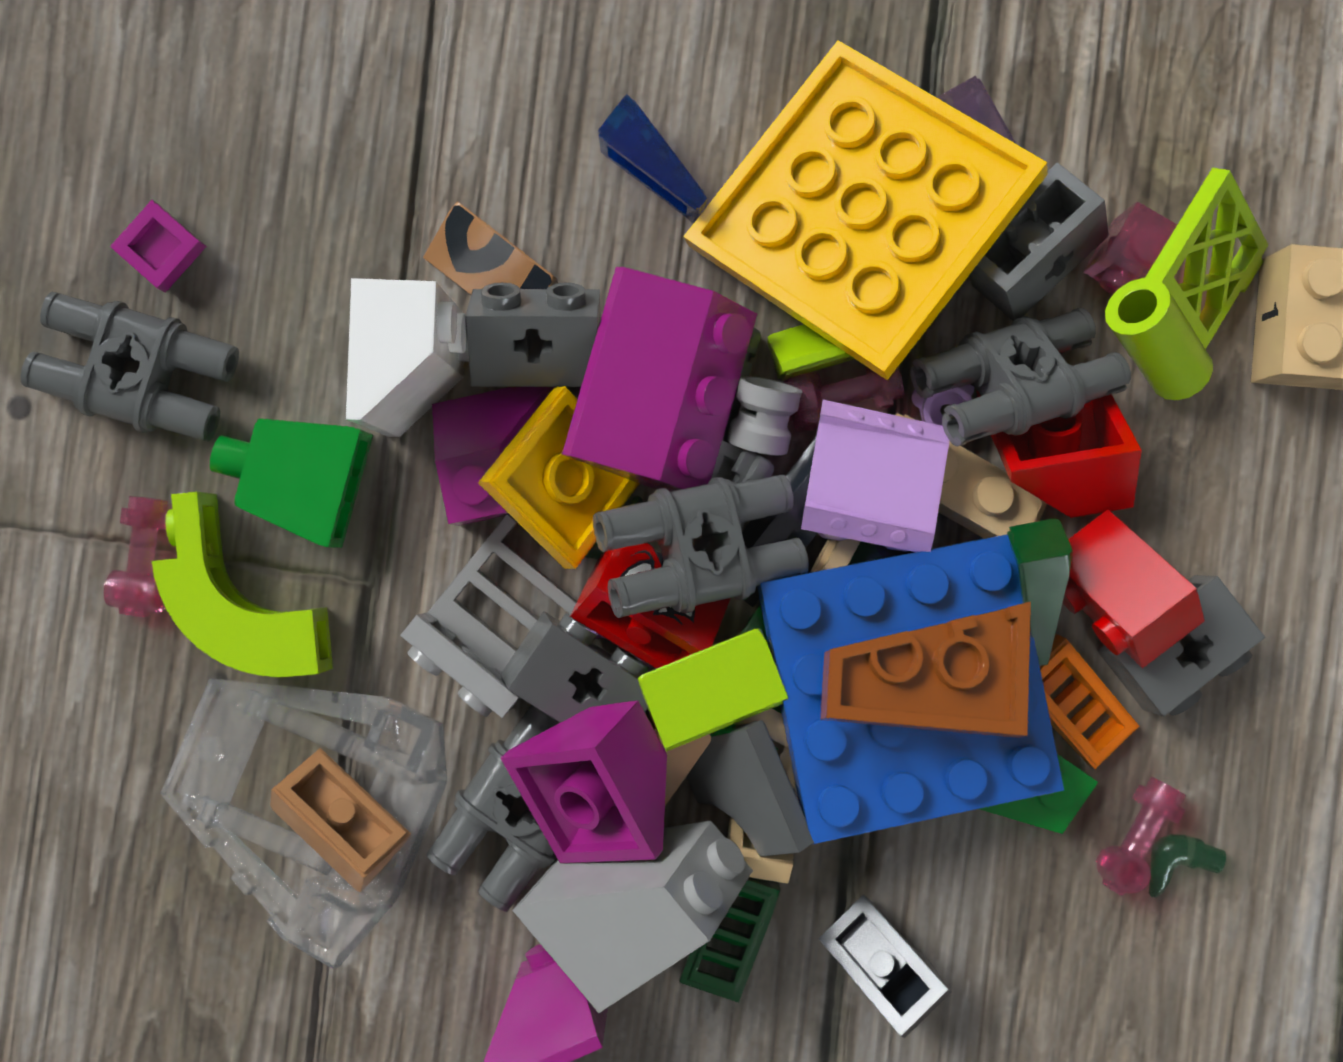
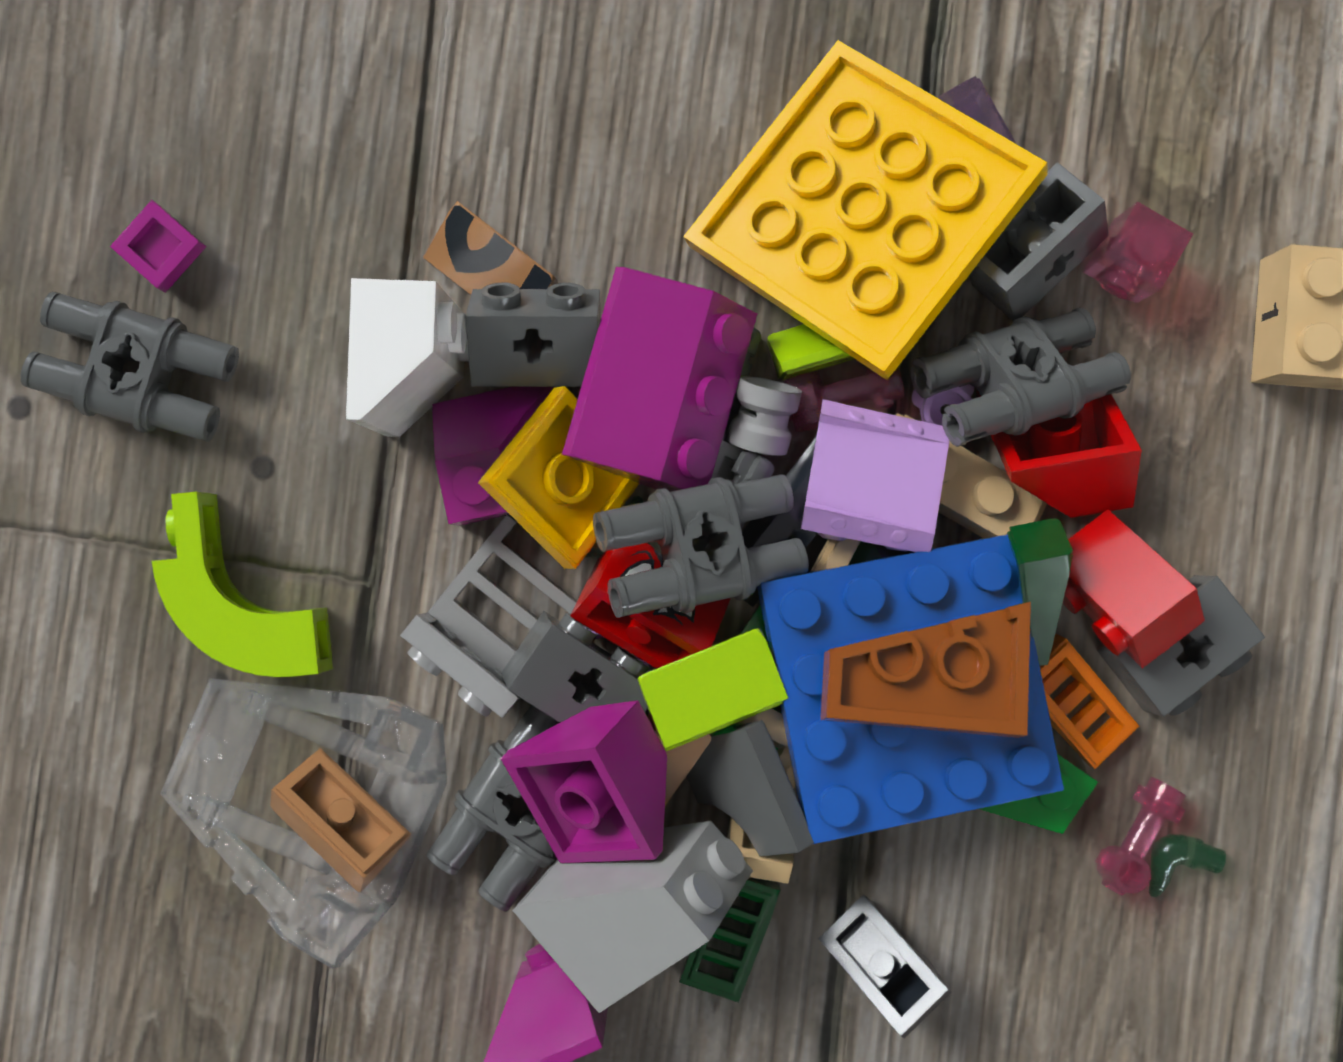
clear pink bar [104,496,169,617] -> none
green torso [210,419,373,548] -> none
clear blue slope [598,94,707,223] -> none
lime piece [1105,167,1269,400] -> none

